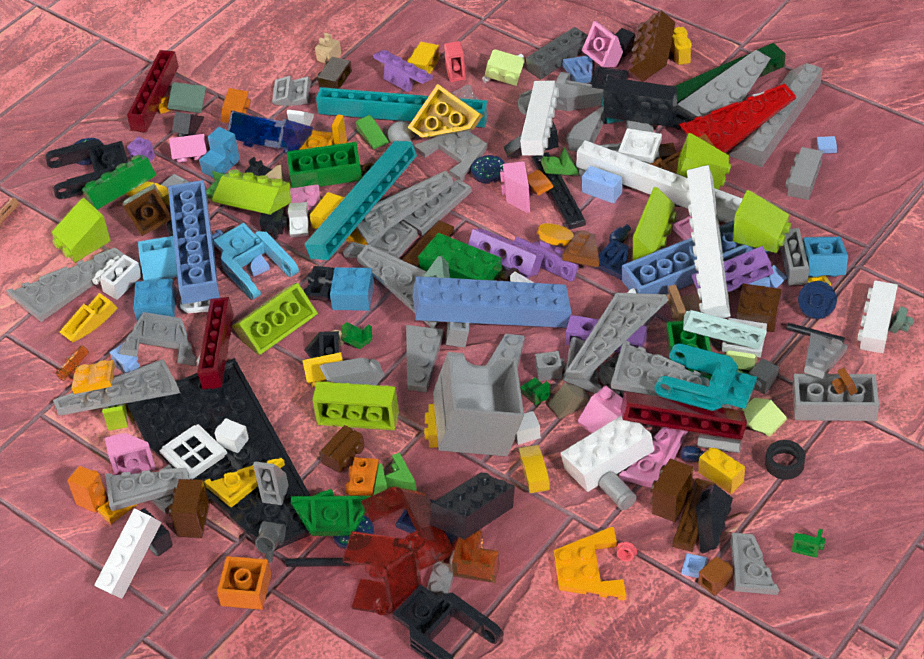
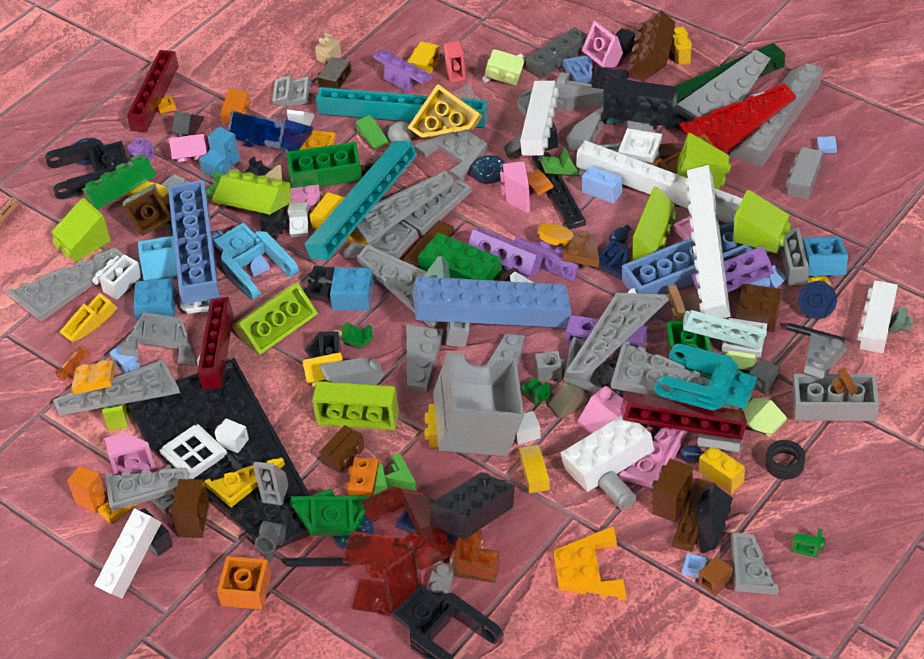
sand green tile [168,82,206,113] -> none
light orange tile [331,115,347,145] -> none
coral plate [617,542,637,562] -> none

